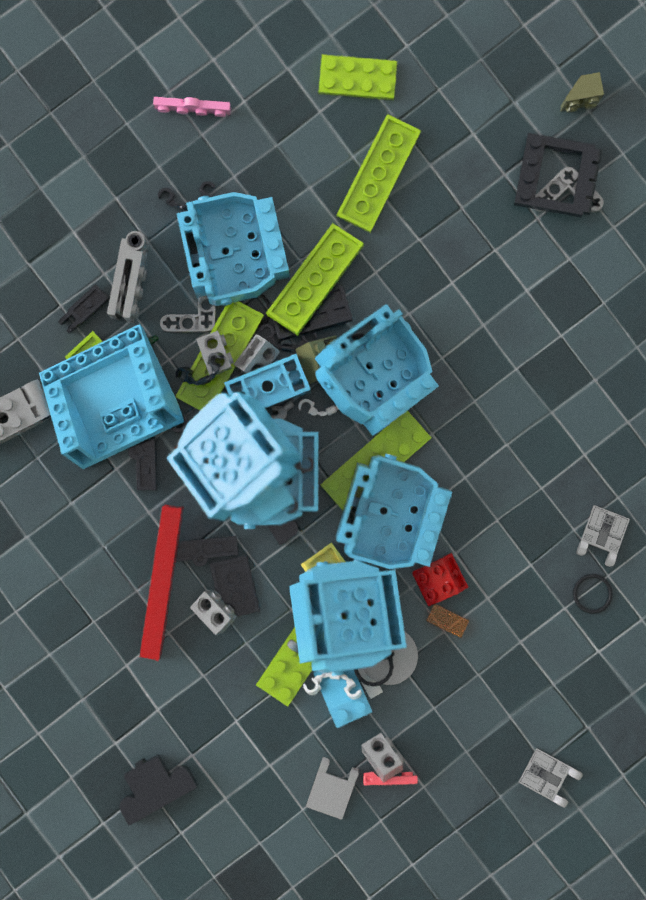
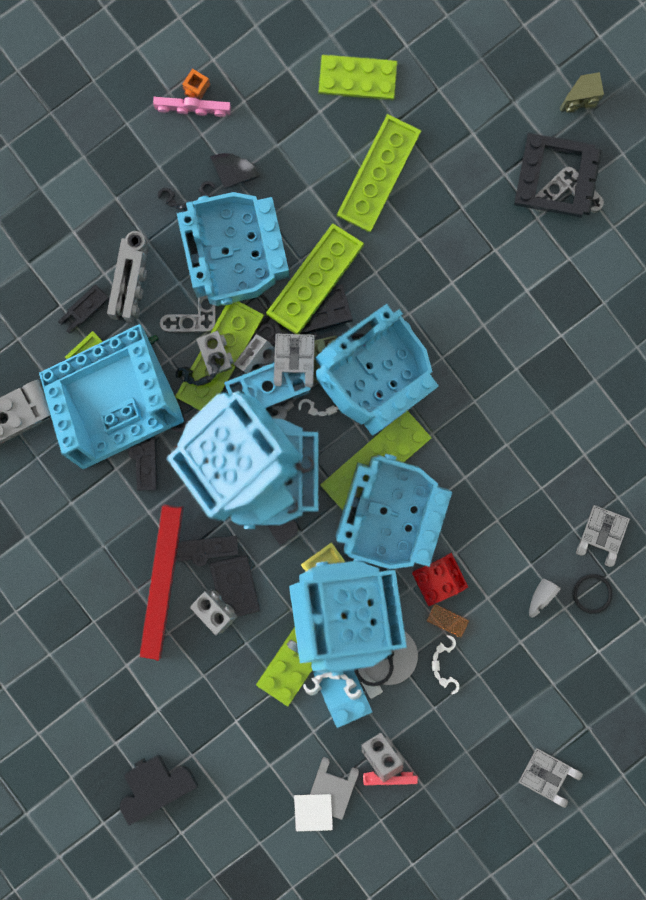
none -> orange brick [182,68,210,100]
none -> black brick [210,153,260,190]
none -> light grey flag [274,334,314,387]
none -> white sticker [294,794,333,831]
none -> white piece [432,635,459,694]
none -> light grey brick [529,578,560,618]

